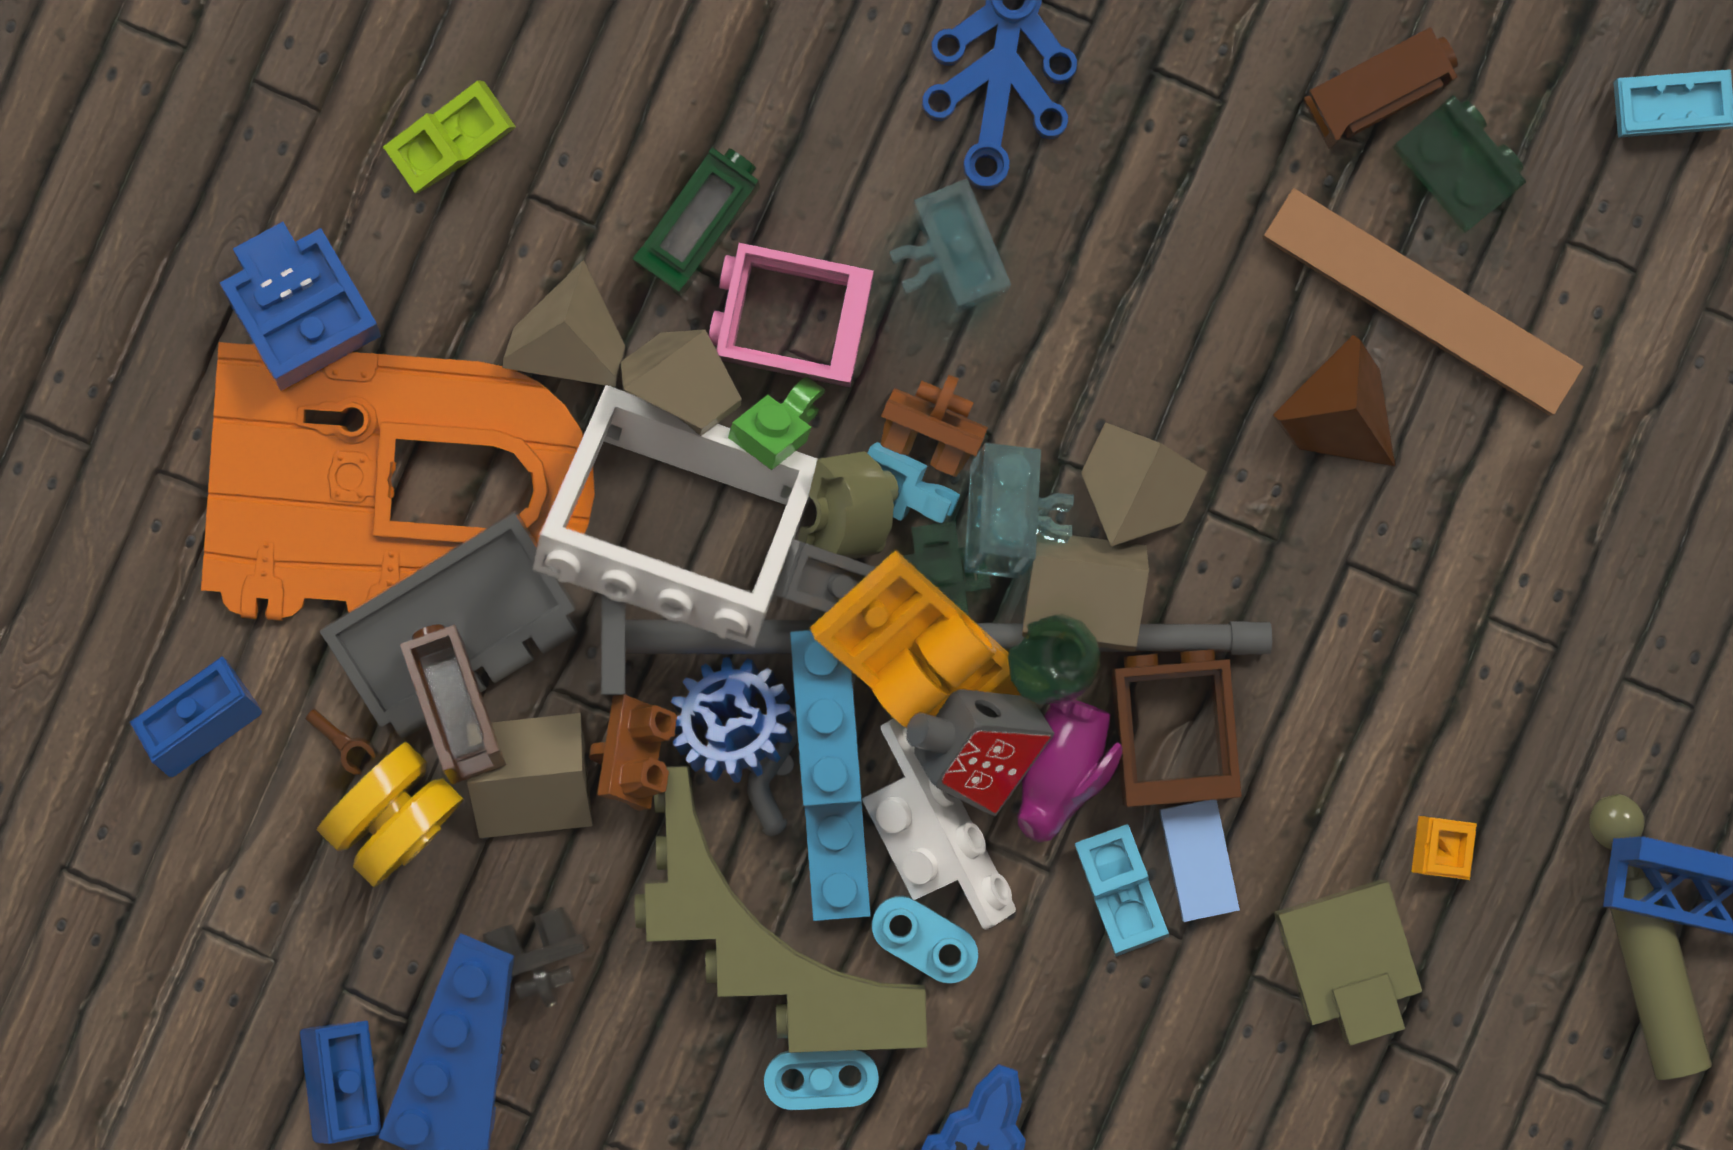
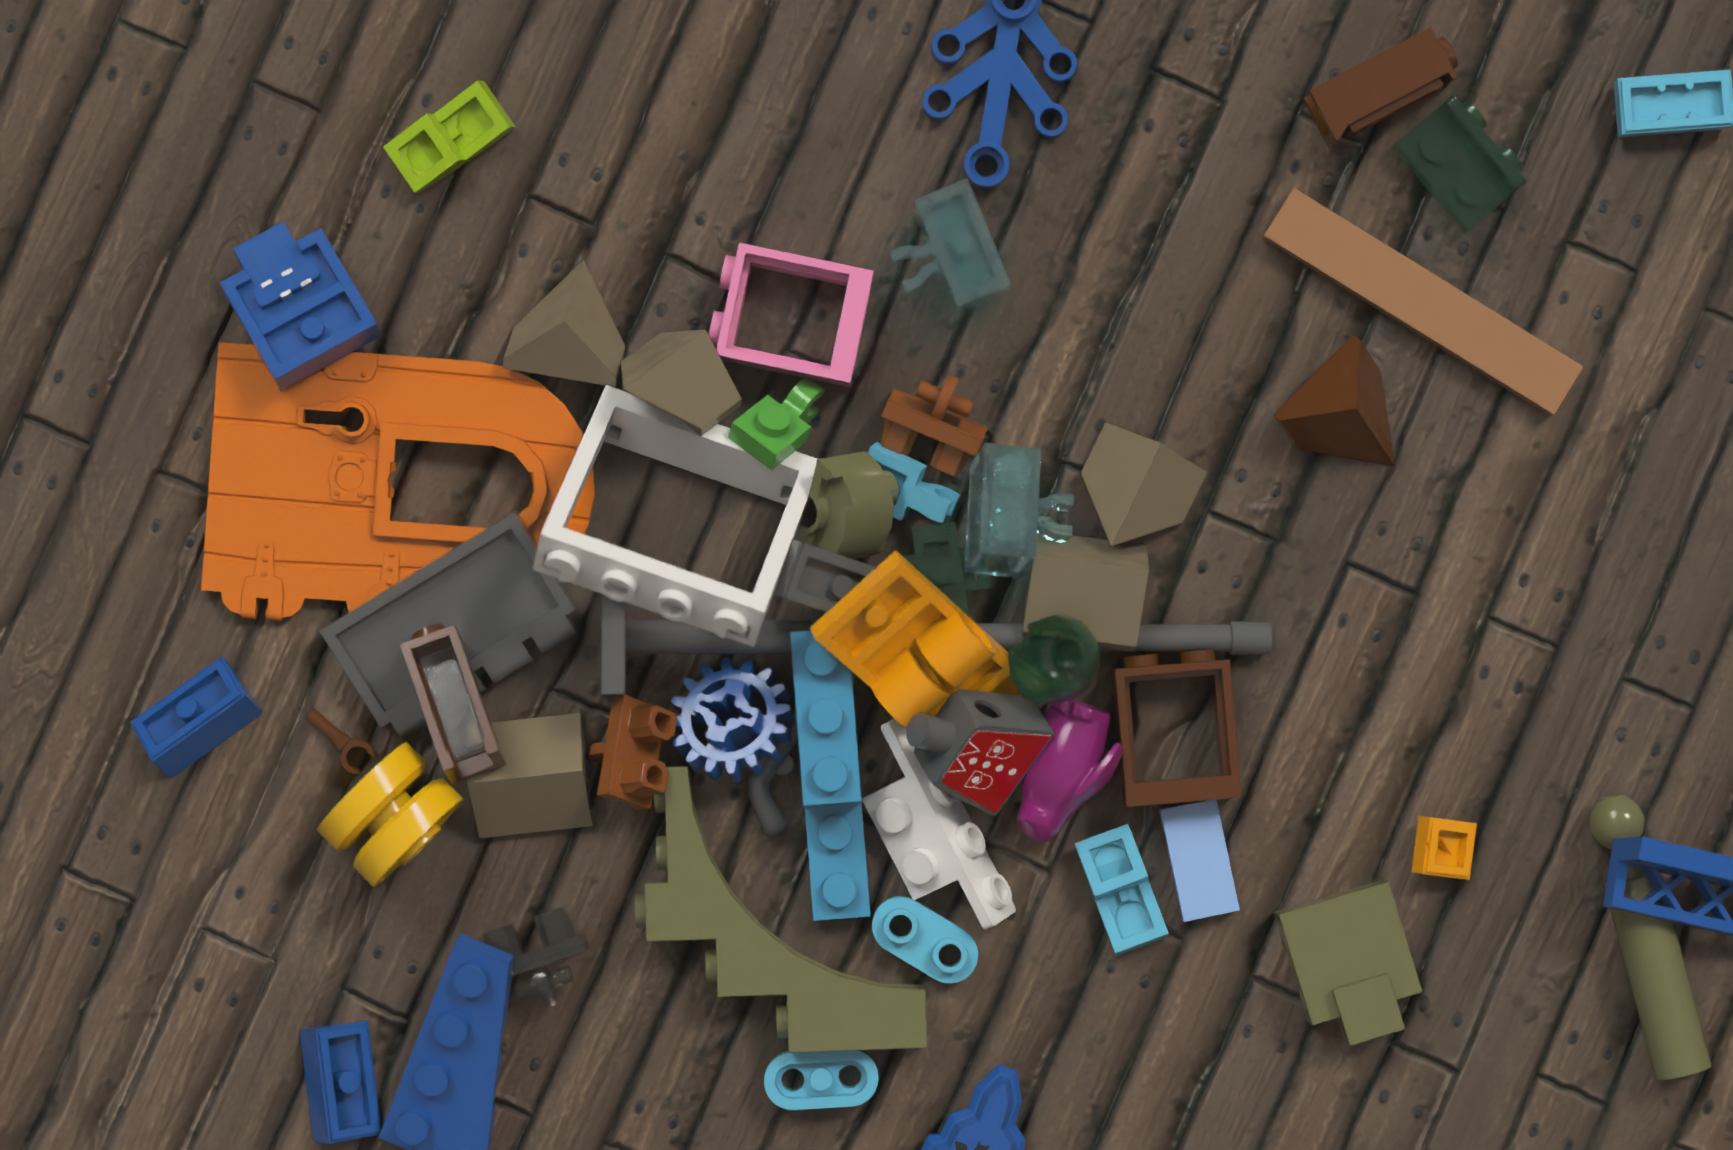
dark green window [632,147,760,298] -> none

